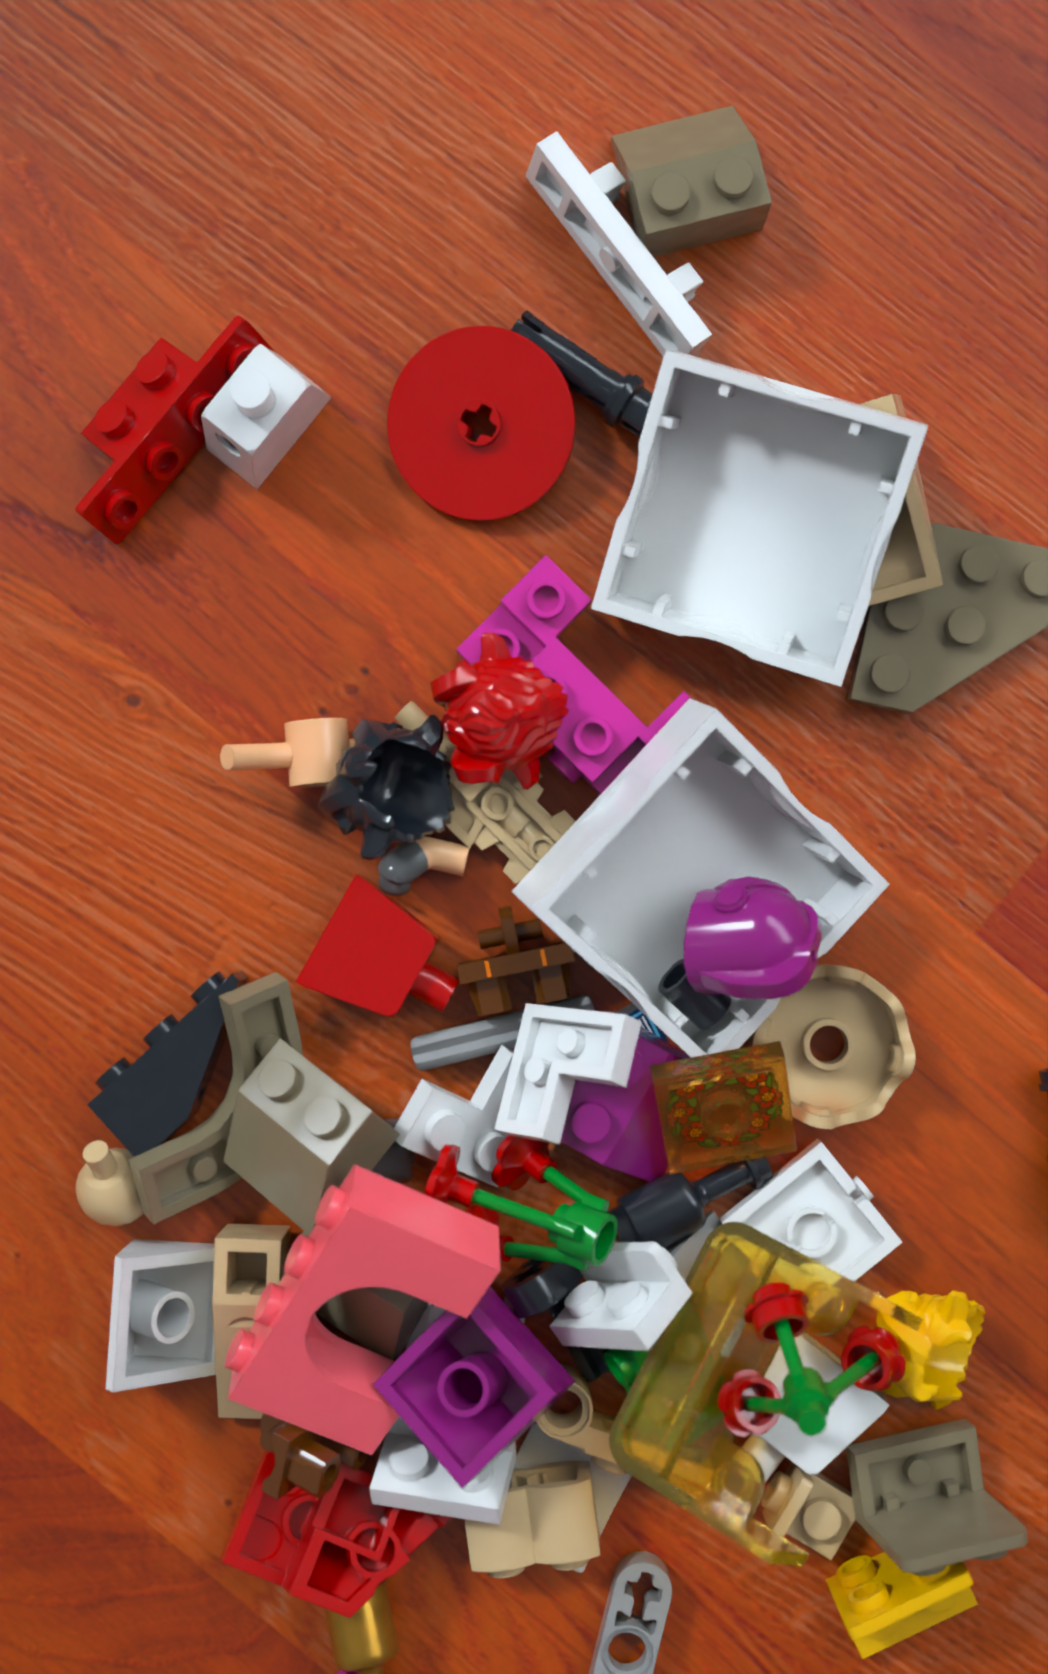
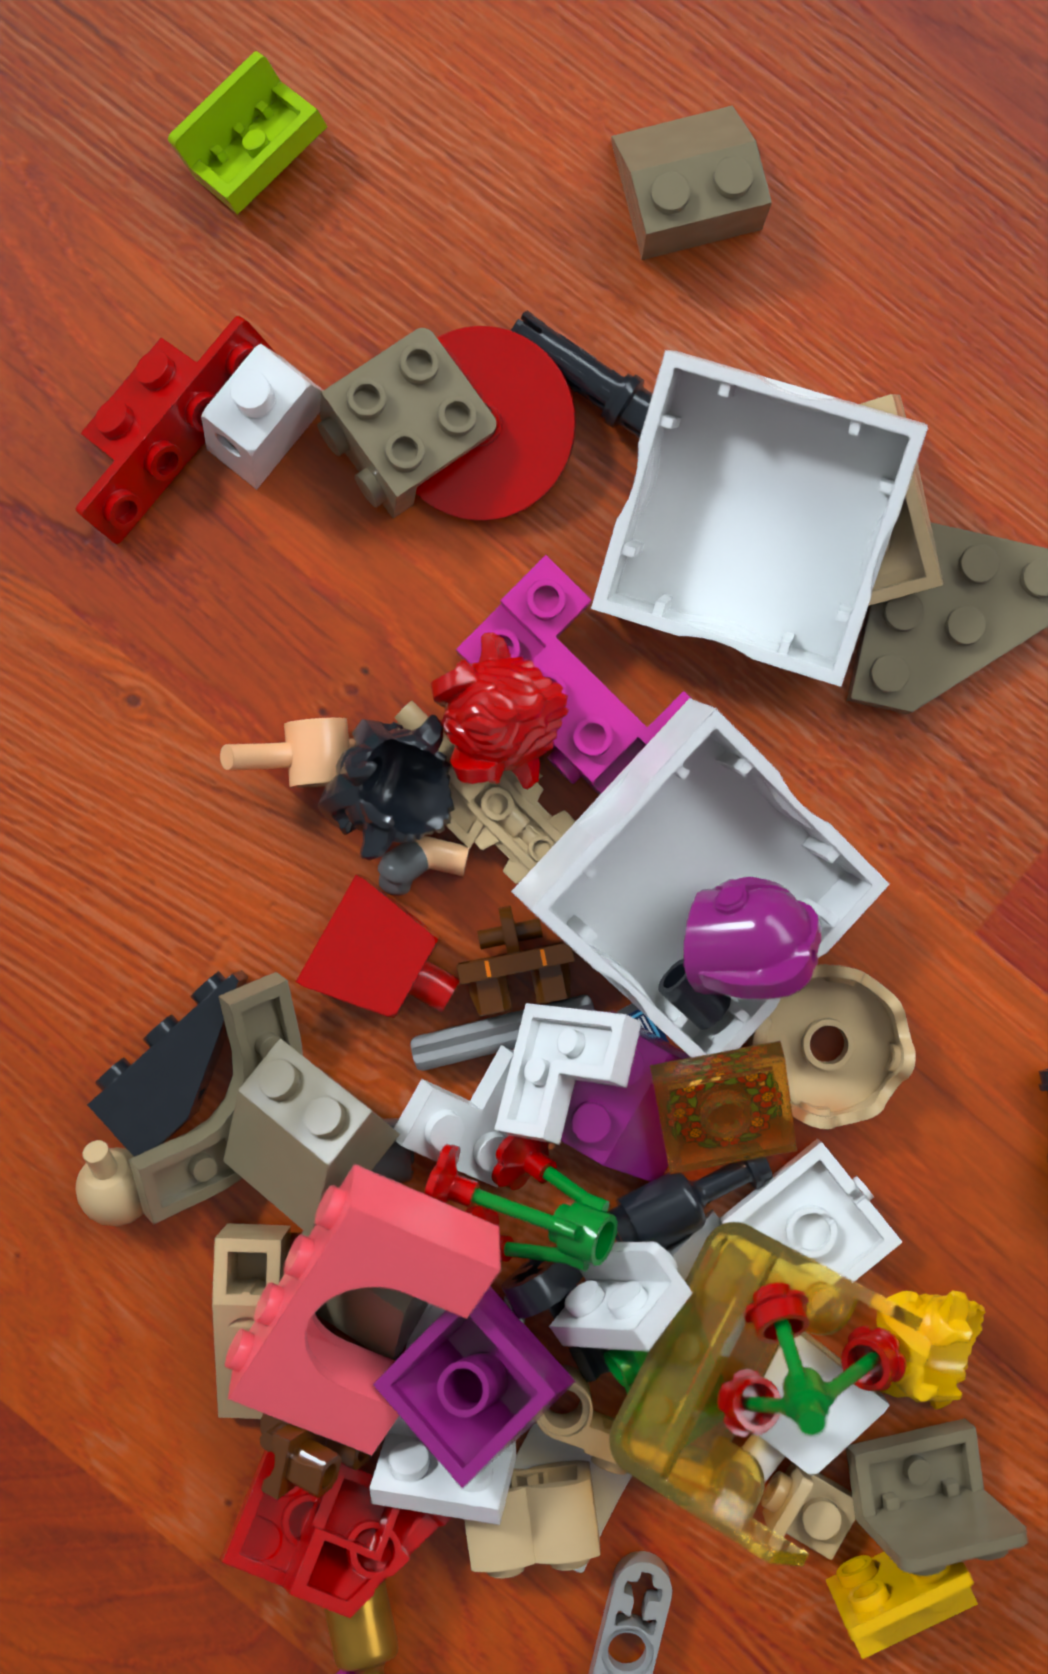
white slope [106,1239,216,1392] -> none
white hinge [525,131,712,357] -> none
none -> lime bracket [168,51,328,215]
none -> dark tan bracket [317,328,496,519]

